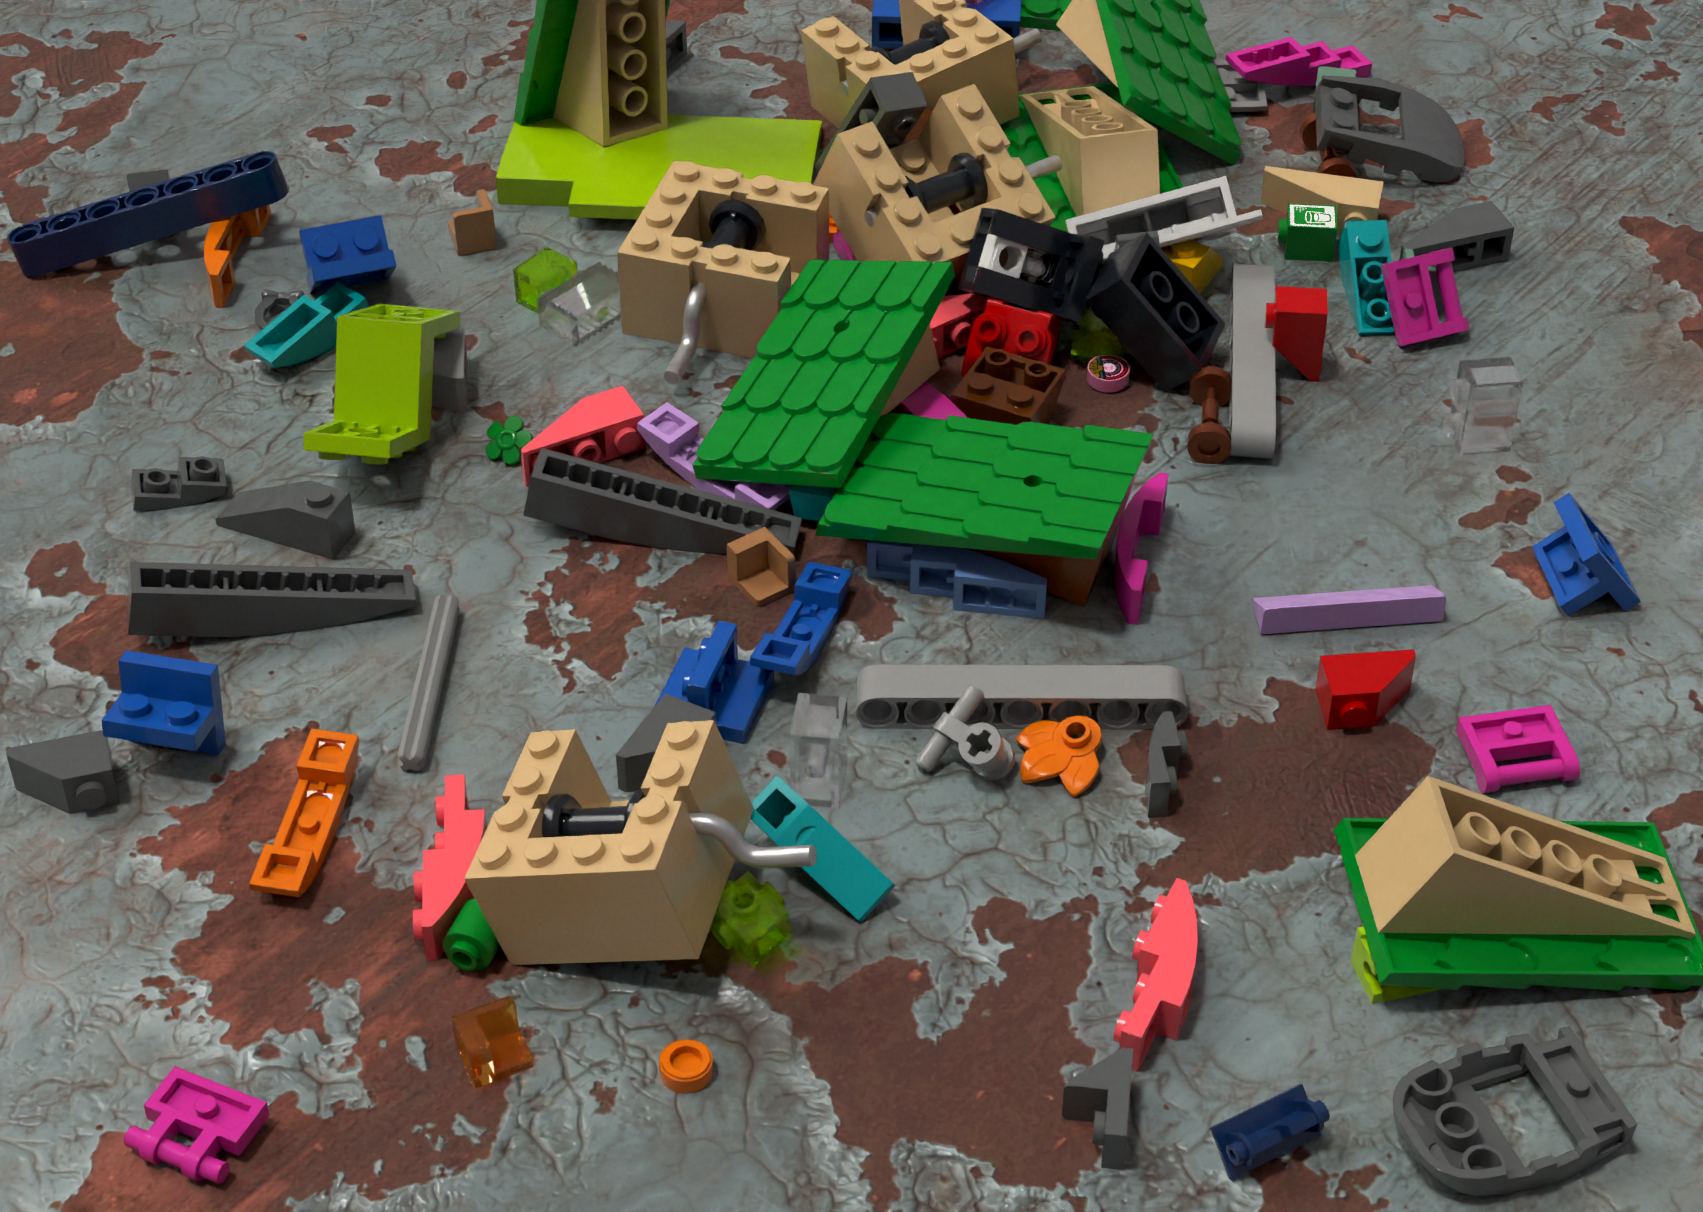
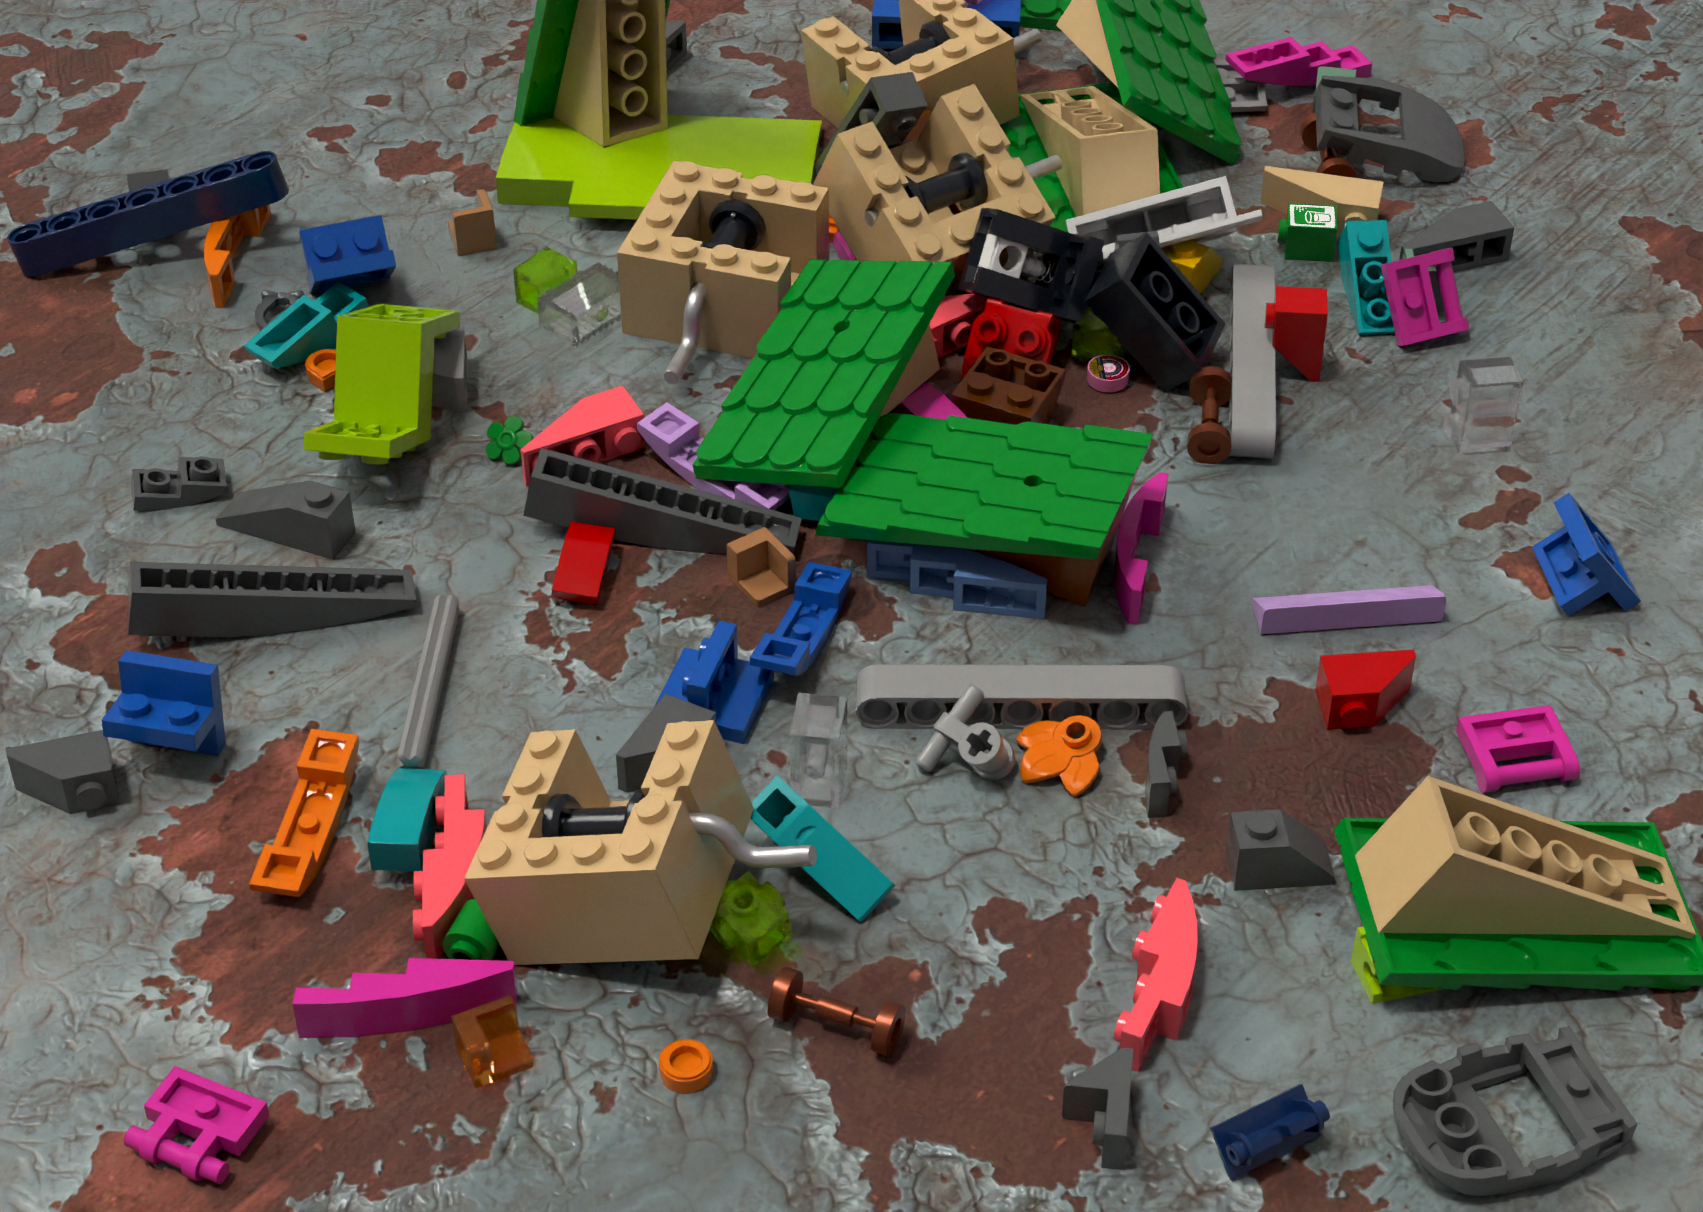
none -> dark pink slope [292,958,518,1038]
none -> orange tile [305,349,336,392]
none -> teal slope [367,768,447,872]
none -> red slope [552,521,616,605]
none -> copper wheel [768,967,906,1056]
none -> dark grey slope [1225,809,1335,891]

